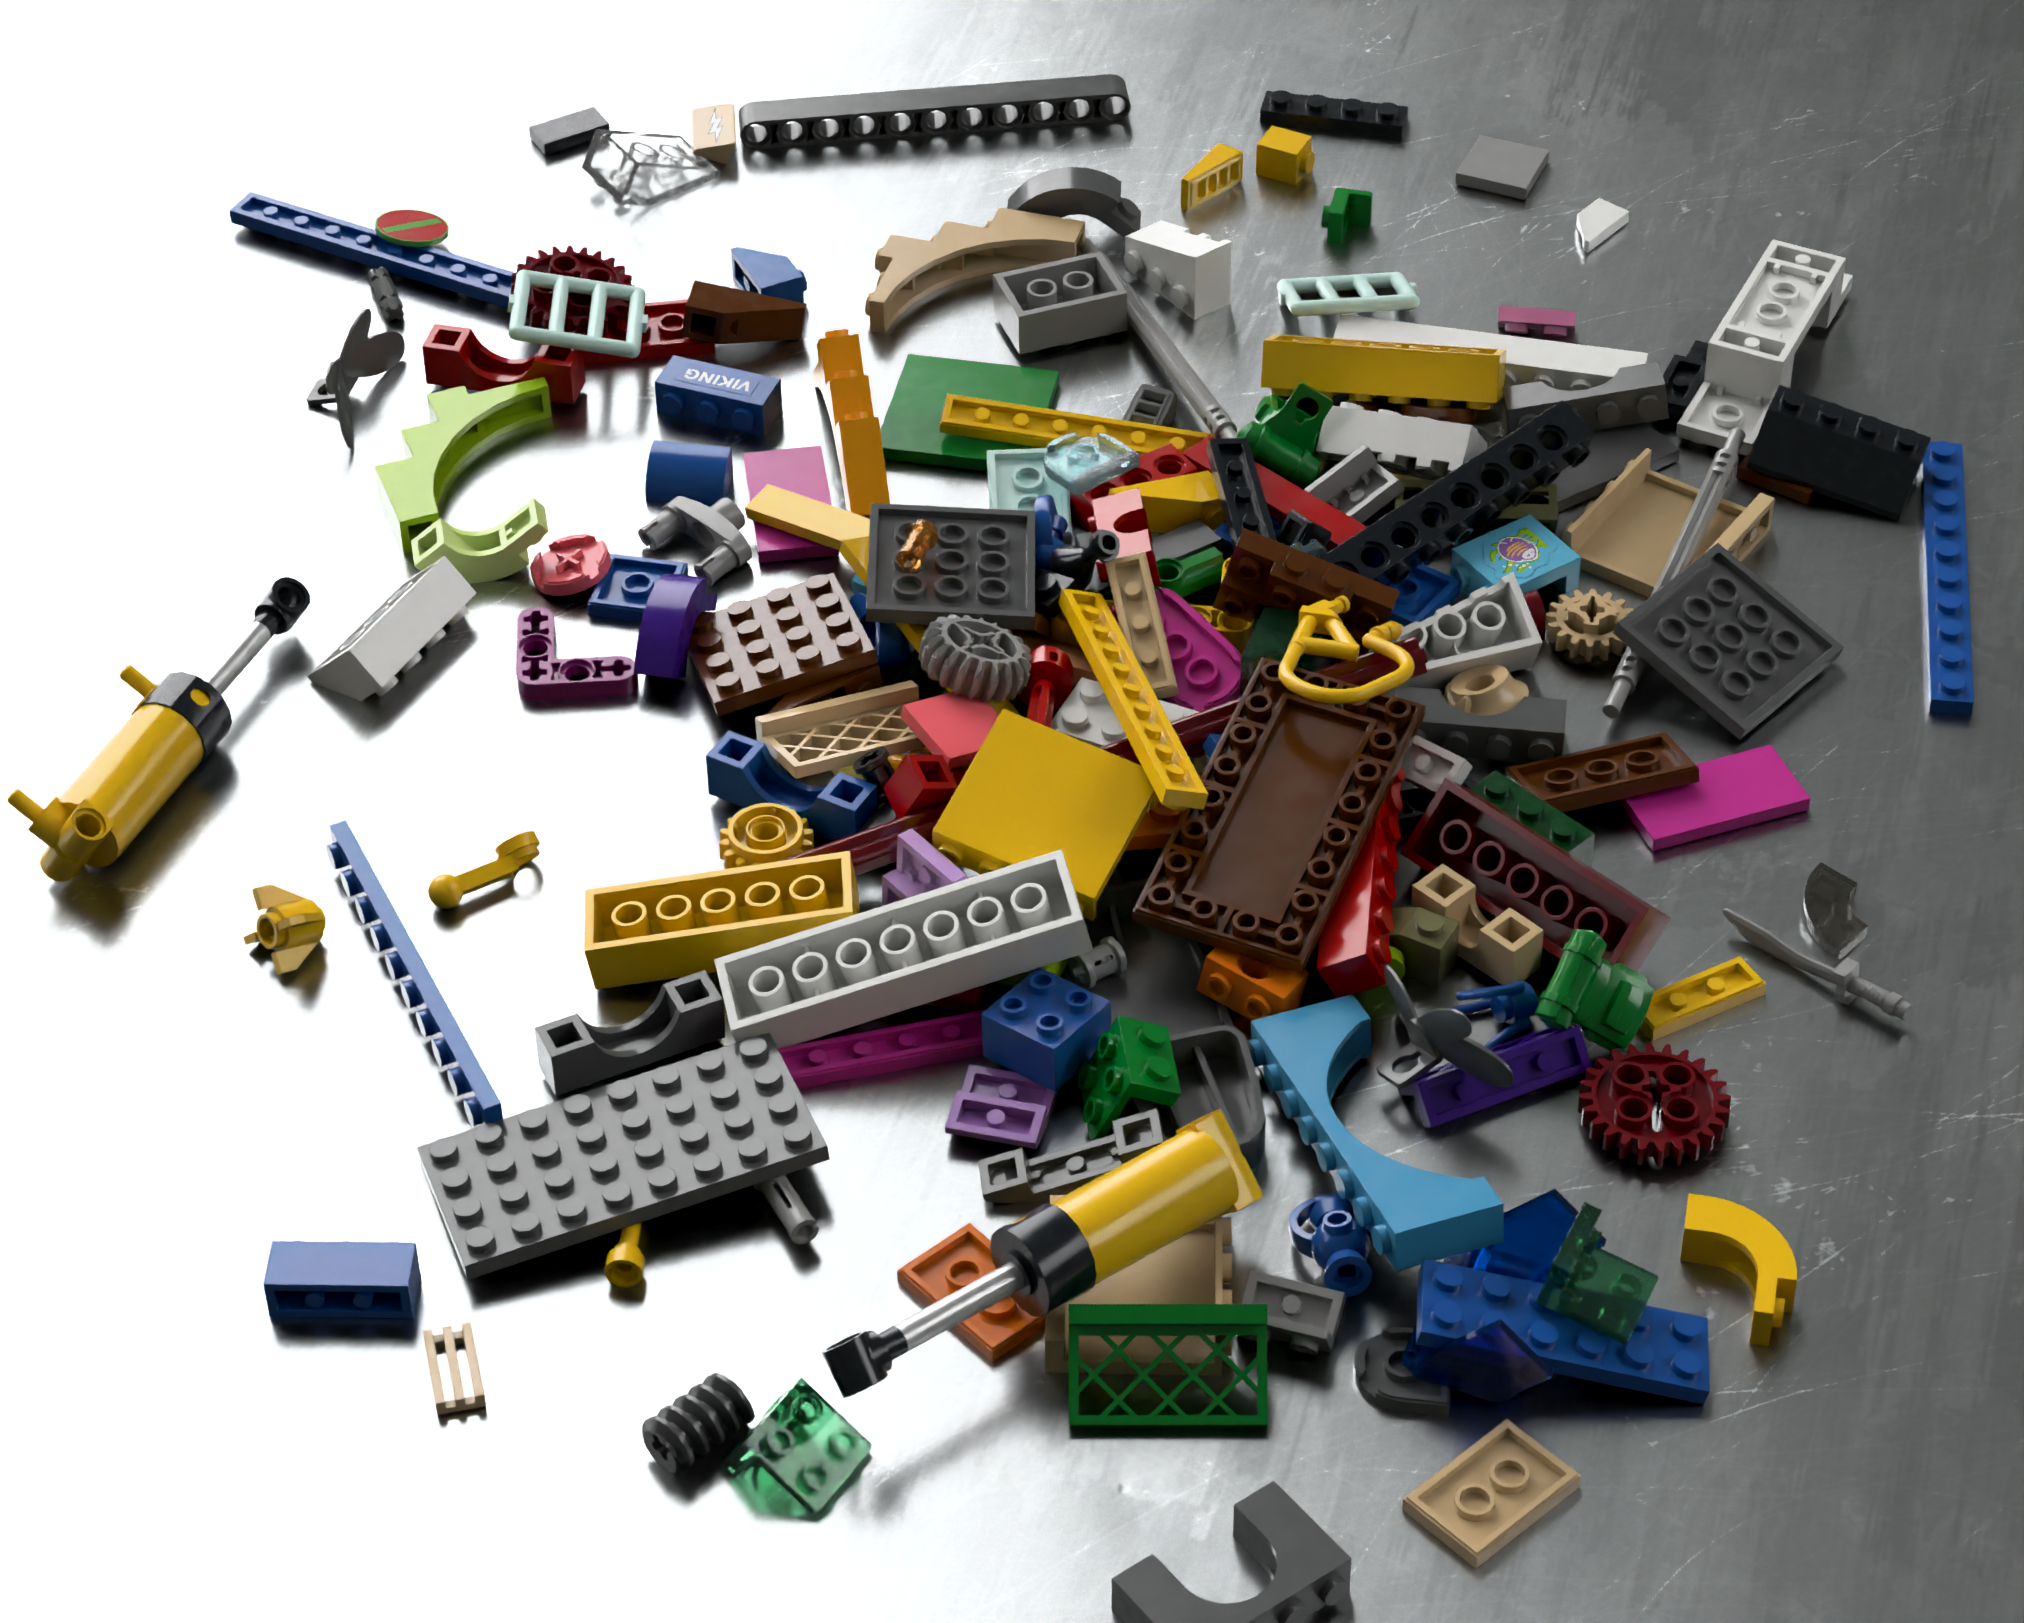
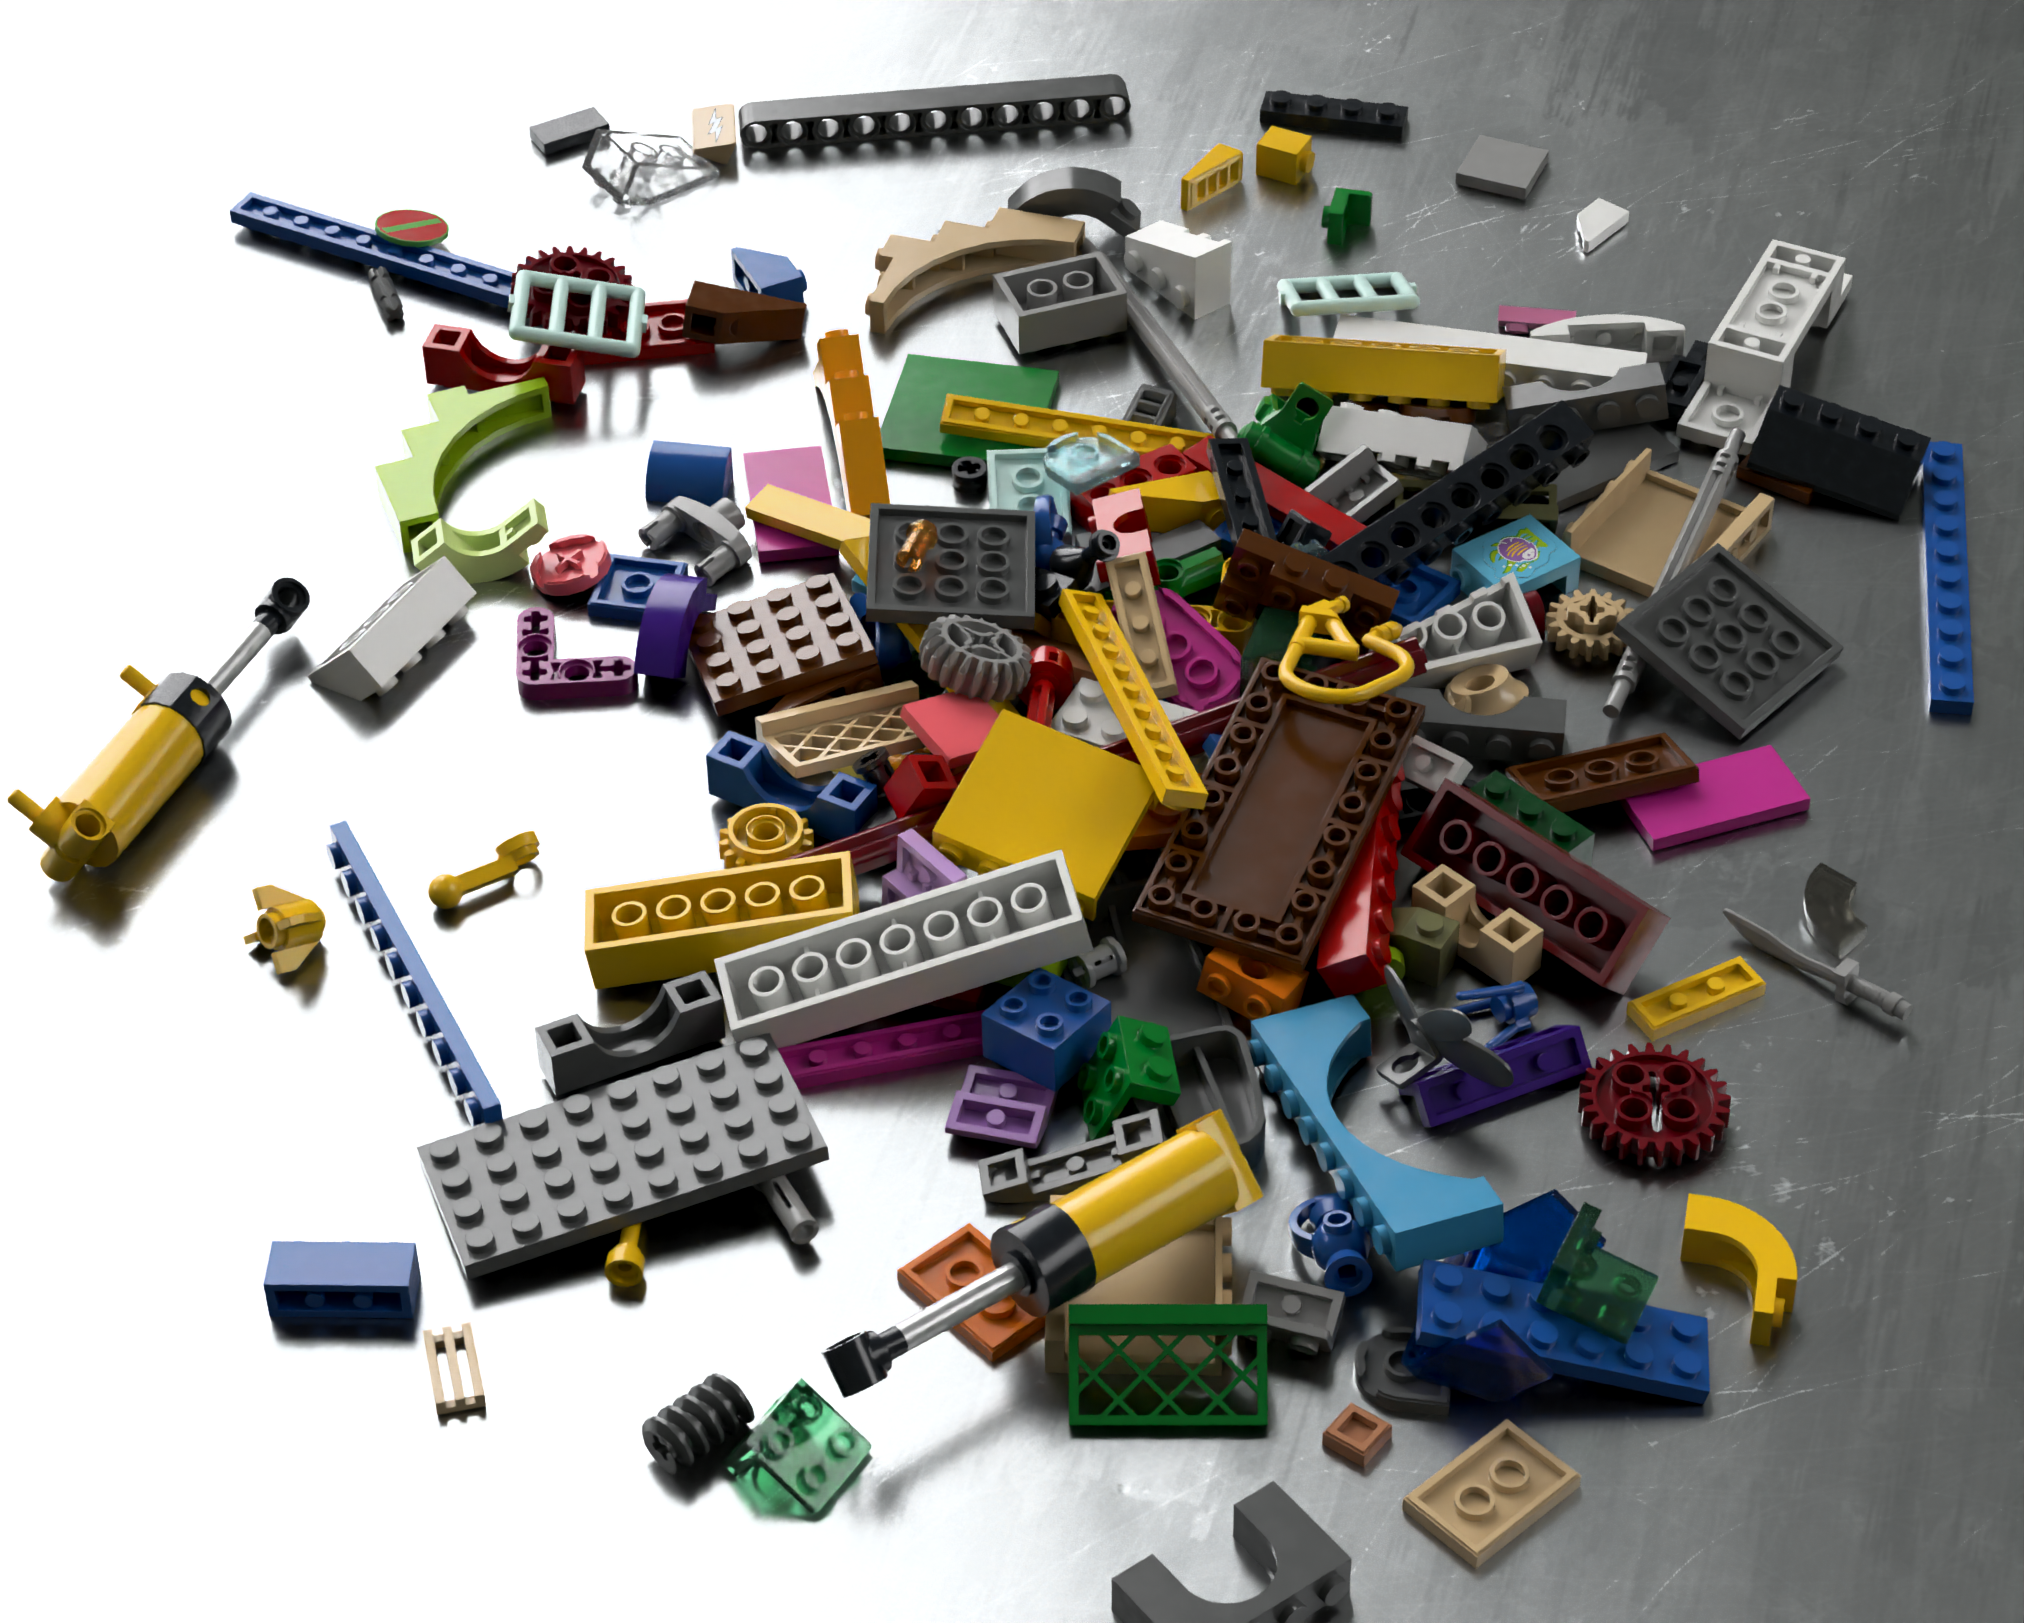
dark grey piece [306,309,405,448] -> none
blue brick [654,355,782,437] -> none
green piece [1535,929,1655,1051] -> none
none -> black bush [951,456,987,494]
none -> nougat tile [1322,1402,1392,1468]
none -> white slope [1530,314,1685,362]

